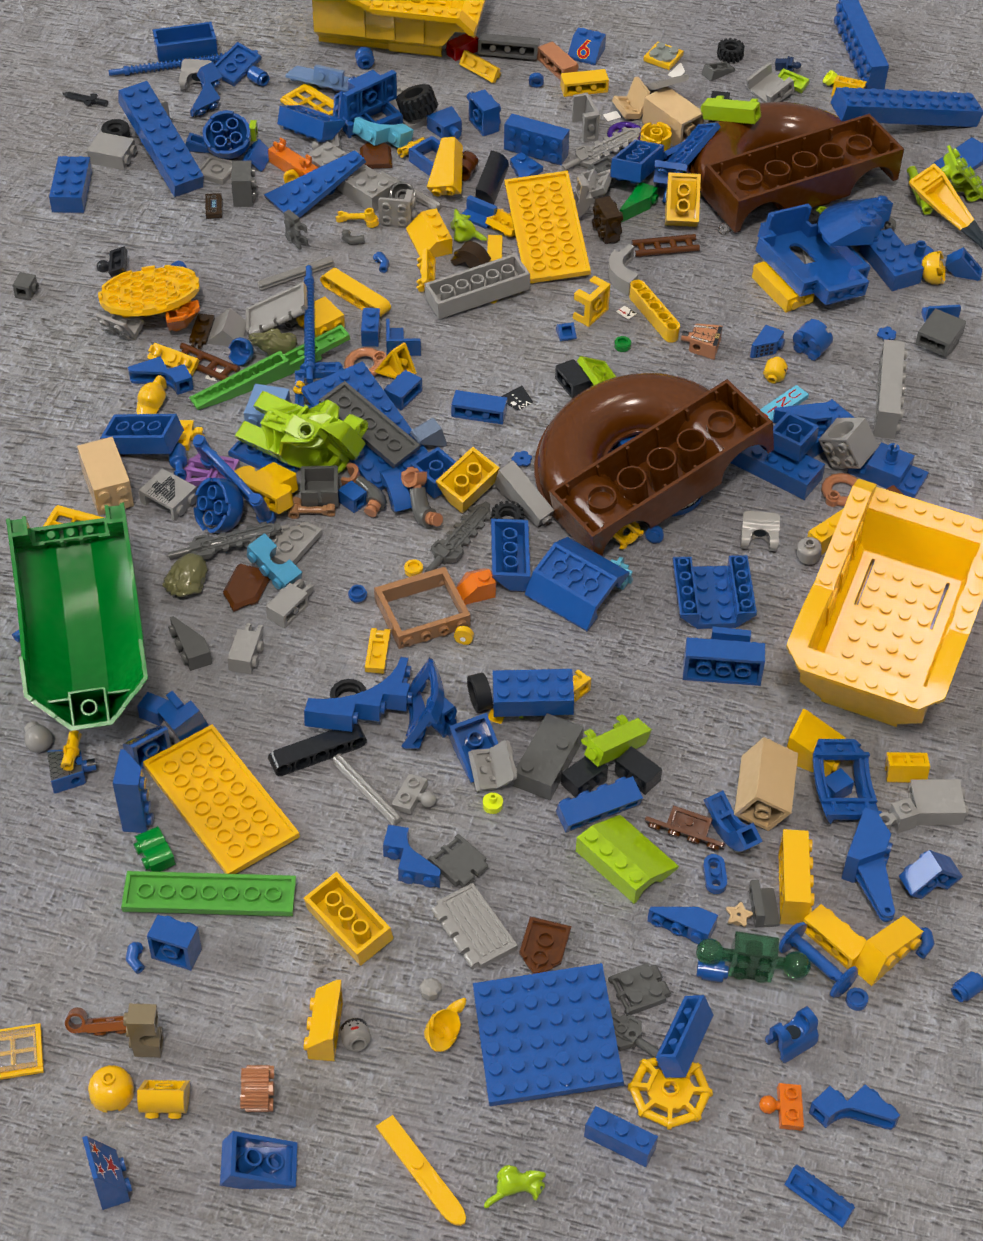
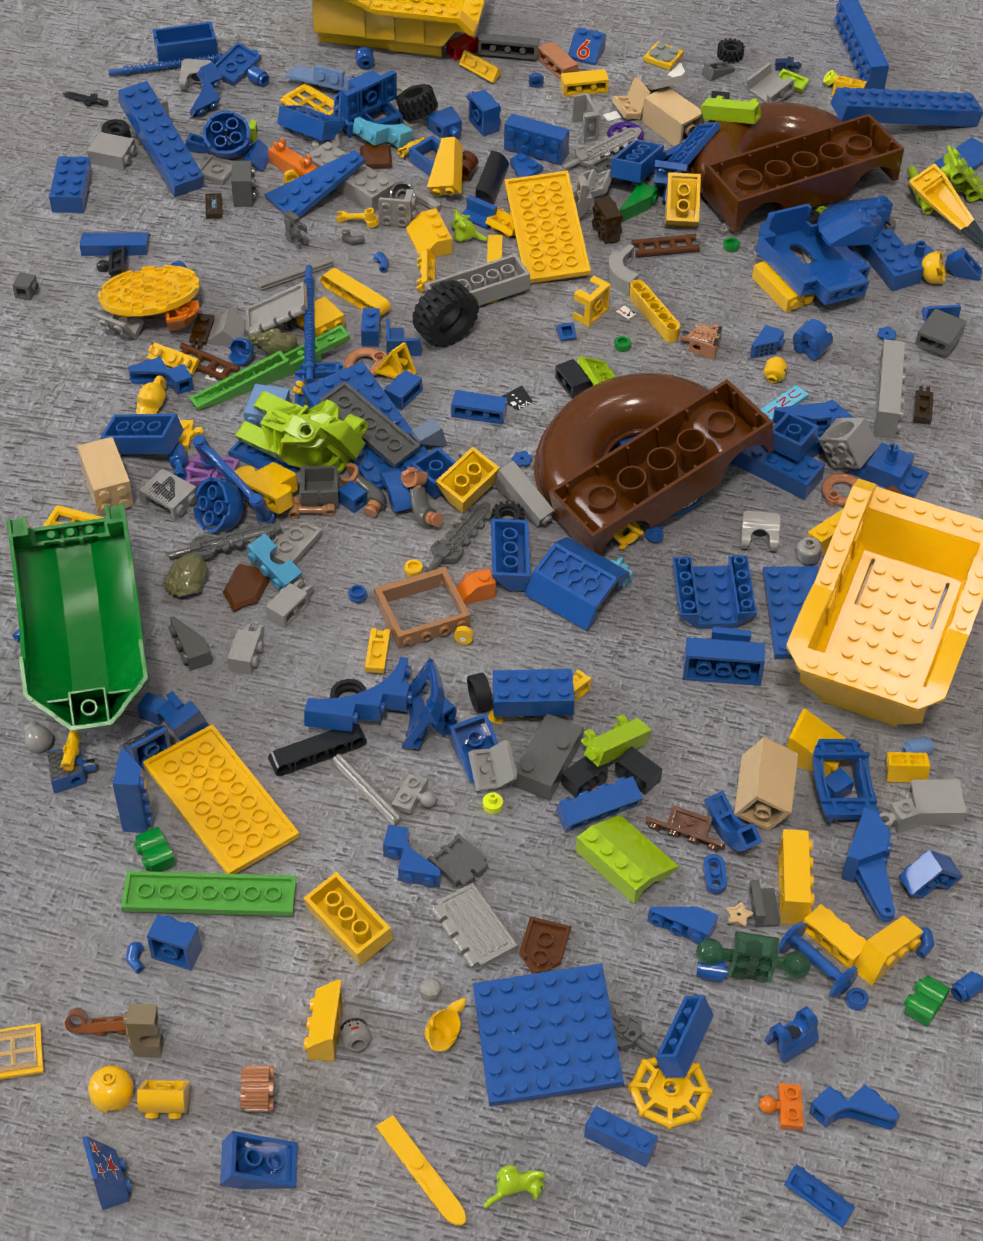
dark brown brick [450,241,491,268] -> none
dark grey plate [608,963,671,1016] -> none
yellow brick [640,122,672,151] -> none
none -> blue slope [80,232,150,256]
none -> black tyre [412,280,479,347]
none -> green tile [723,237,740,253]
none -> blue wing [762,566,819,659]
none -> medium blue brick [902,737,934,756]
none -> green brick [903,975,951,1027]
none -> dark brown hinge [913,386,934,424]

